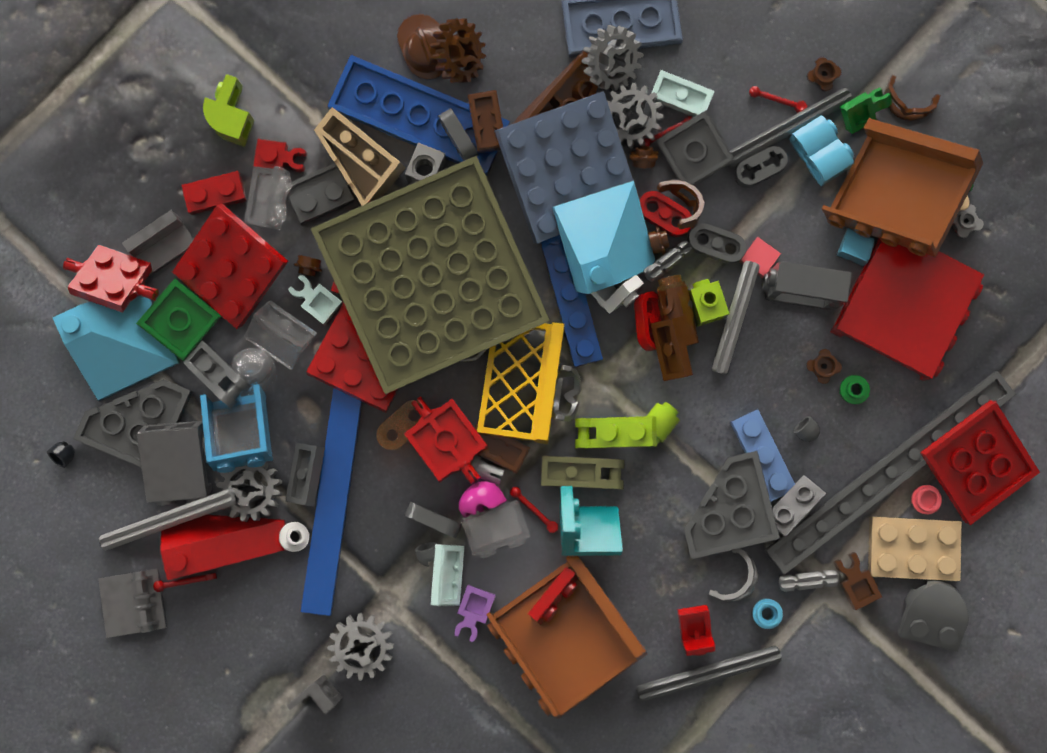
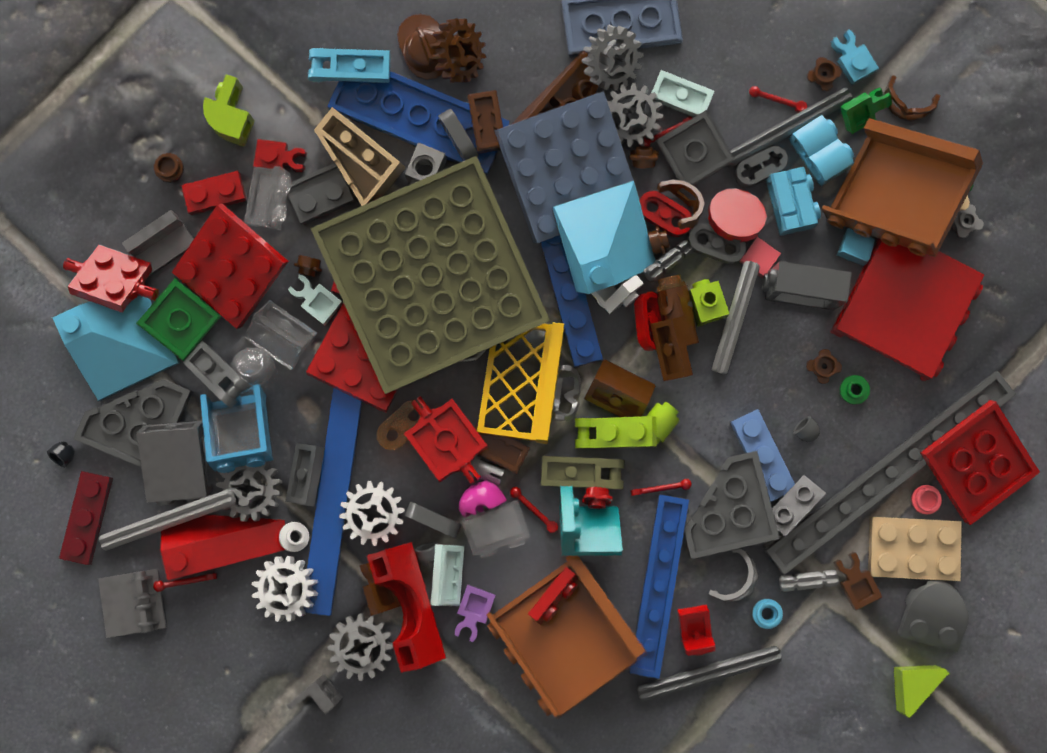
none -> dark red plate [59,471,113,565]
none -> reddish brown plate [154,153,184,182]
none -> white gear [252,556,318,622]
none -> medium azure plate [308,48,391,83]
none -> white gear [339,481,405,546]
none -> reddish brown plate [360,563,401,616]
none -> red arch [367,542,446,673]
none -> red plate [582,487,613,509]
none -> reddish brown panel [584,360,656,417]
none -> blue plate [629,494,689,679]
none -> red hinge [630,478,692,496]
none -> tile [708,188,767,242]
none -> medium azure brick [766,167,821,236]
none -> medium azure plate [831,30,879,85]
none -> lime slope [894,665,949,718]

